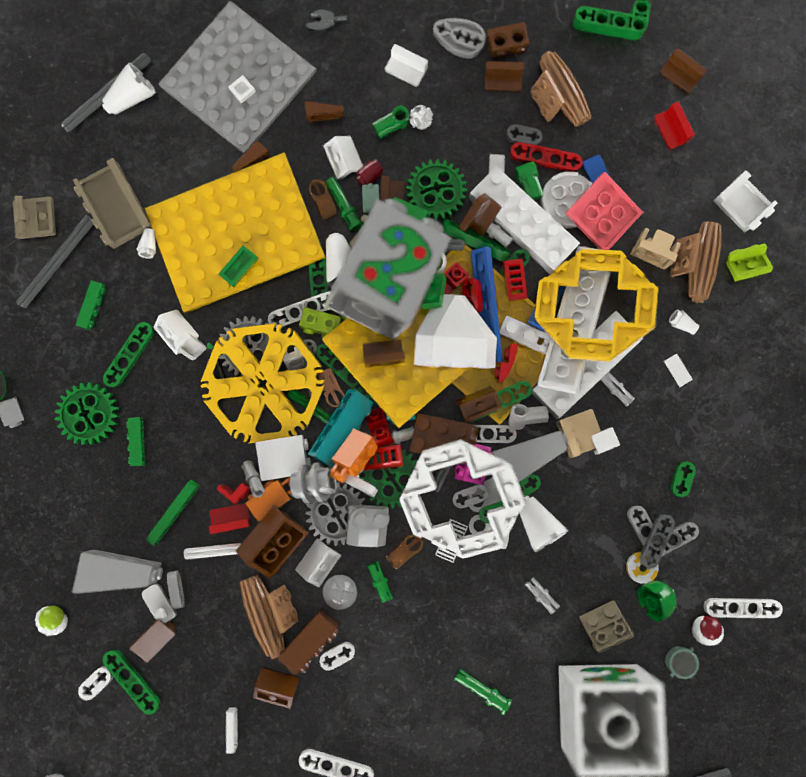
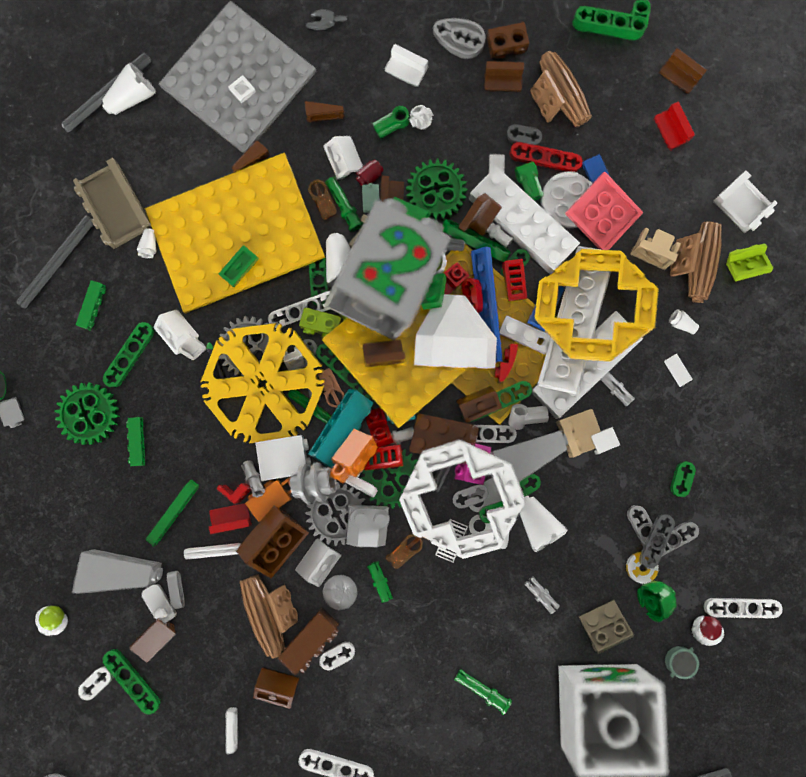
dark tan plate [13,196,56,239] -> none

